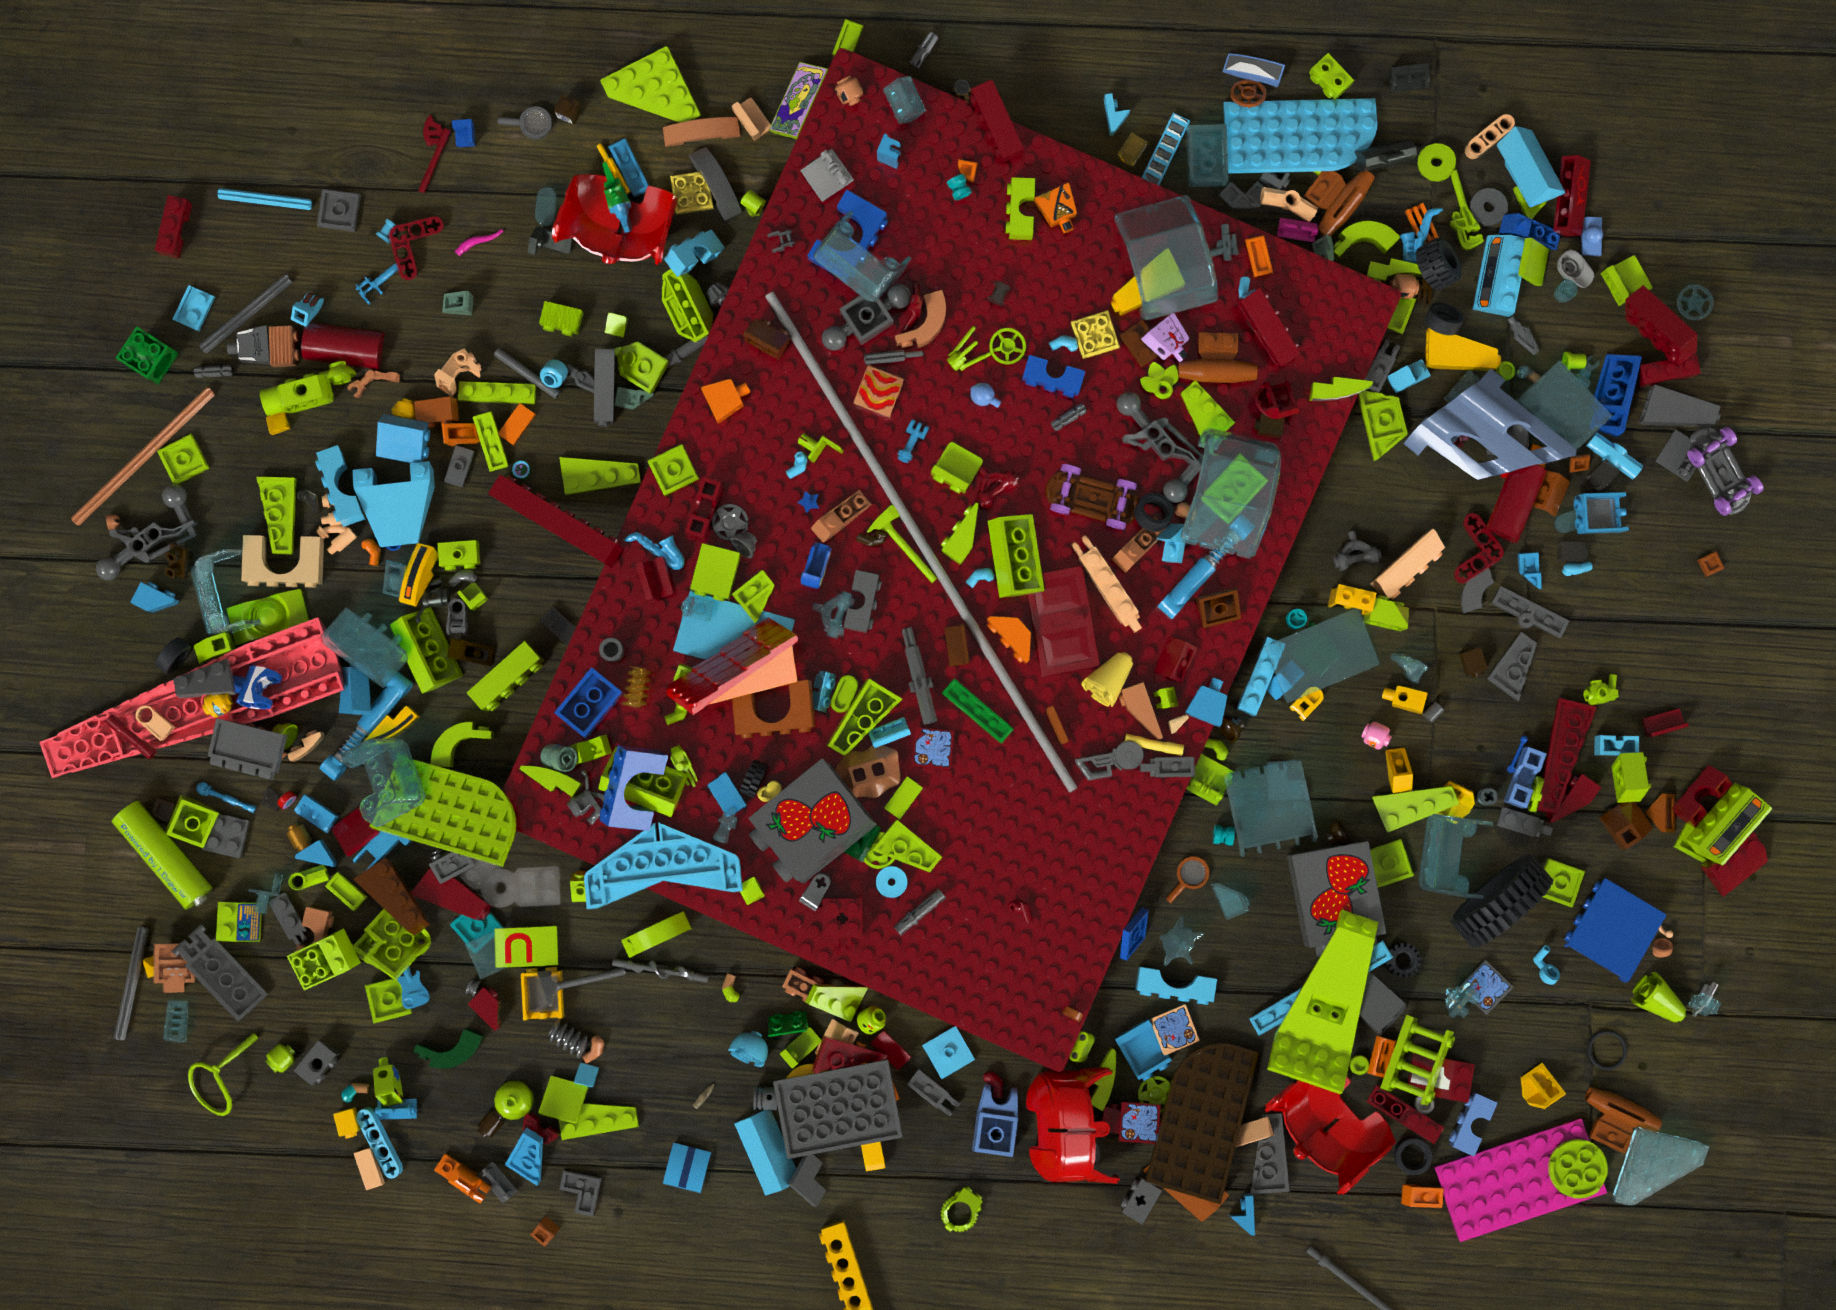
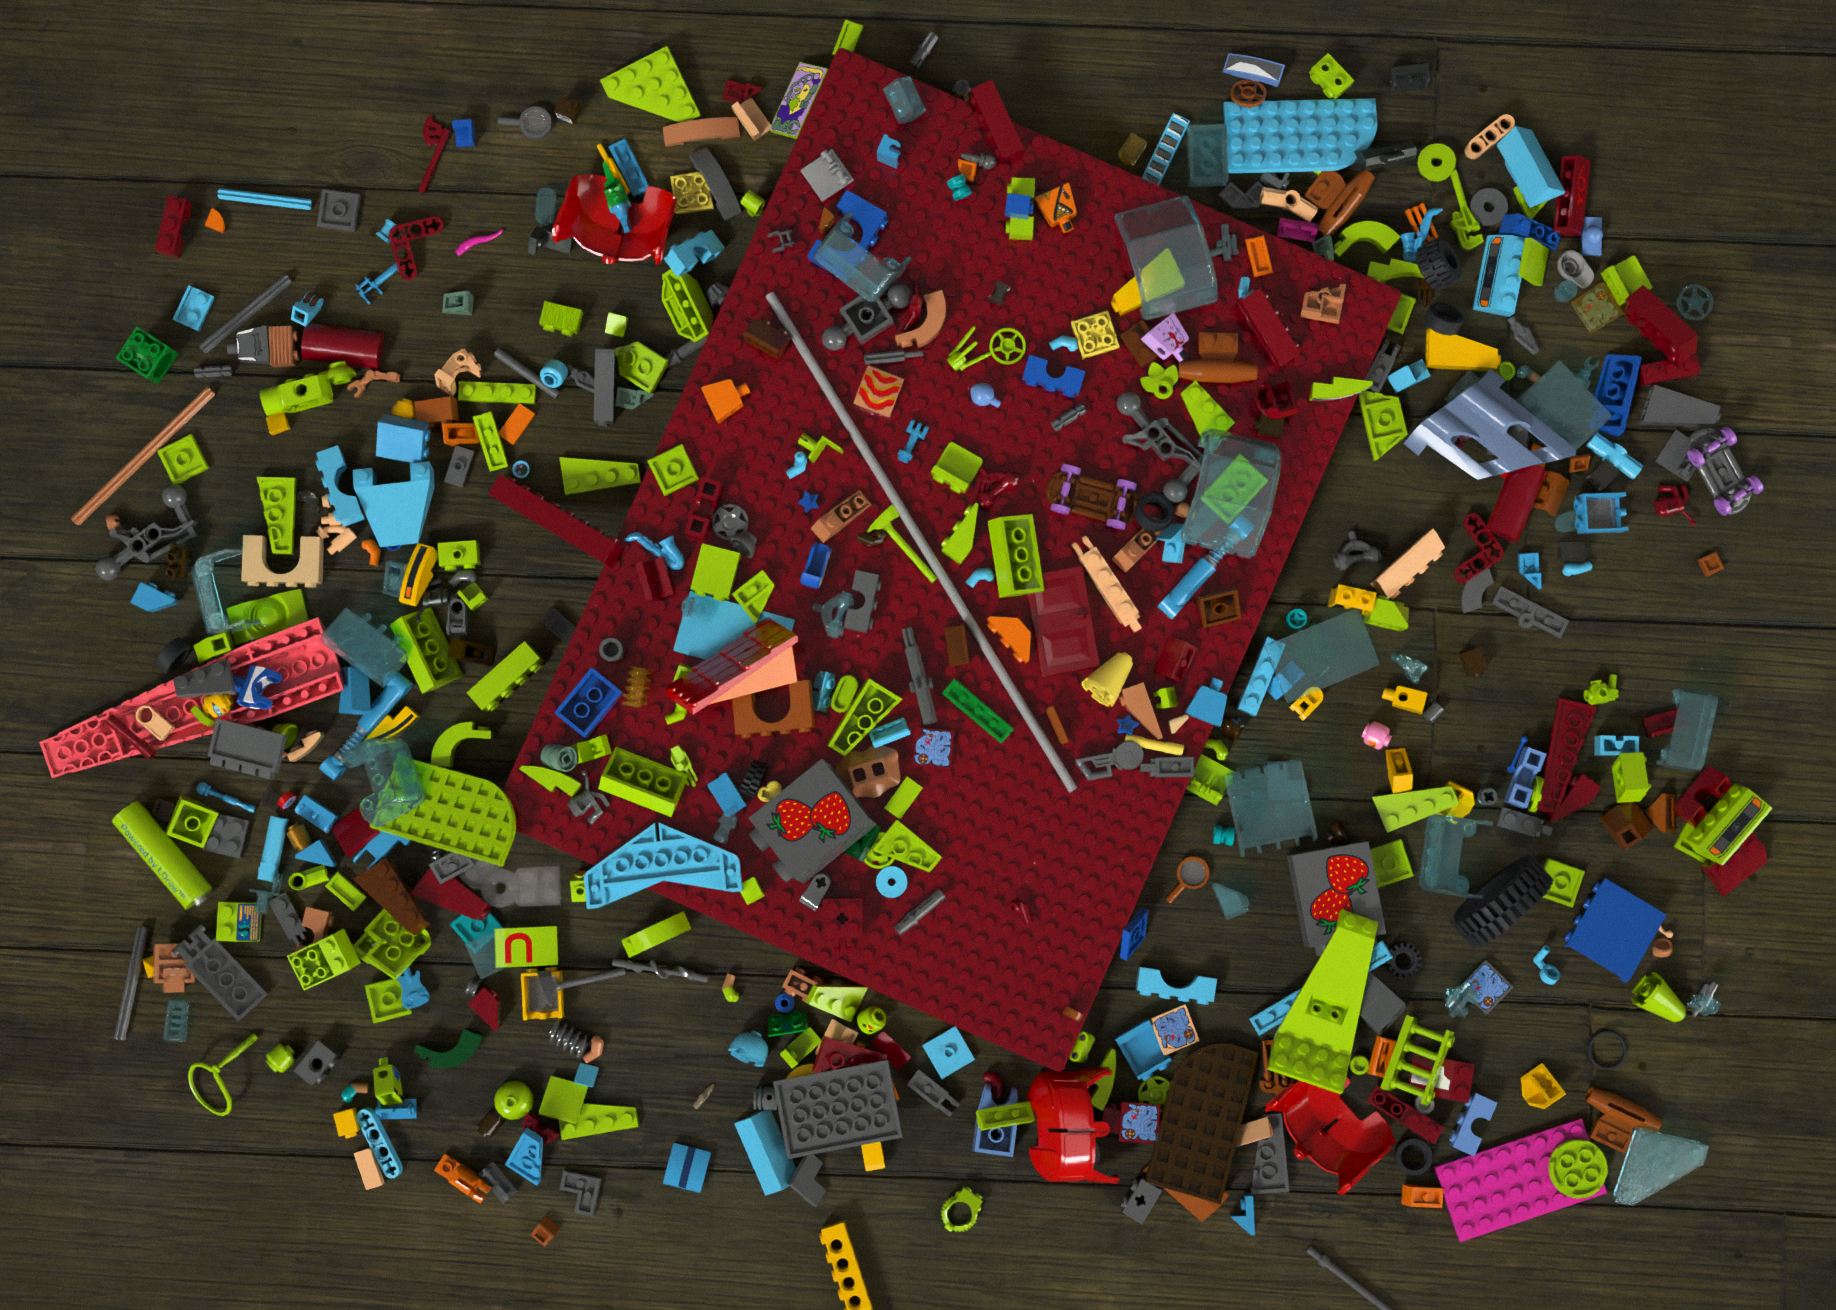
arch [600,745,668,831] -> none
nougat head [835,76,863,106] -> none
medium azure slope [1104,93,1130,136] -> none
clear light blue piece [1159,916,1204,966] -> none
nougat head [1389,273,1419,299] -> none
dark grey wing [1486,632,1537,701] -> none
lime bush [1562,352,1586,371] -> none
none -> lime tile [190,705,216,727]
none -> orange tile [205,208,225,233]
none -> medium azure piece [257,816,289,882]
none -> dark red slope [722,80,762,104]
none -> blue plate [775,993,794,1013]
none -> dark orange slope [819,207,835,234]
none -> dark grey bar [961,153,996,169]
none -> lime hinge [976,1101,1035,1131]
none -> blue brick [1005,193,1034,220]
none -> blue piece [1117,714,1139,736]
none -> dark orange piece [1259,1040,1294,1095]
none -> nougat slope [1300,284,1346,324]
none -> clear yellow tile [1571,282,1624,334]
none -> dark red piece [1654,485,1695,527]
none -> clear light blue windscreen [1656,689,1718,772]

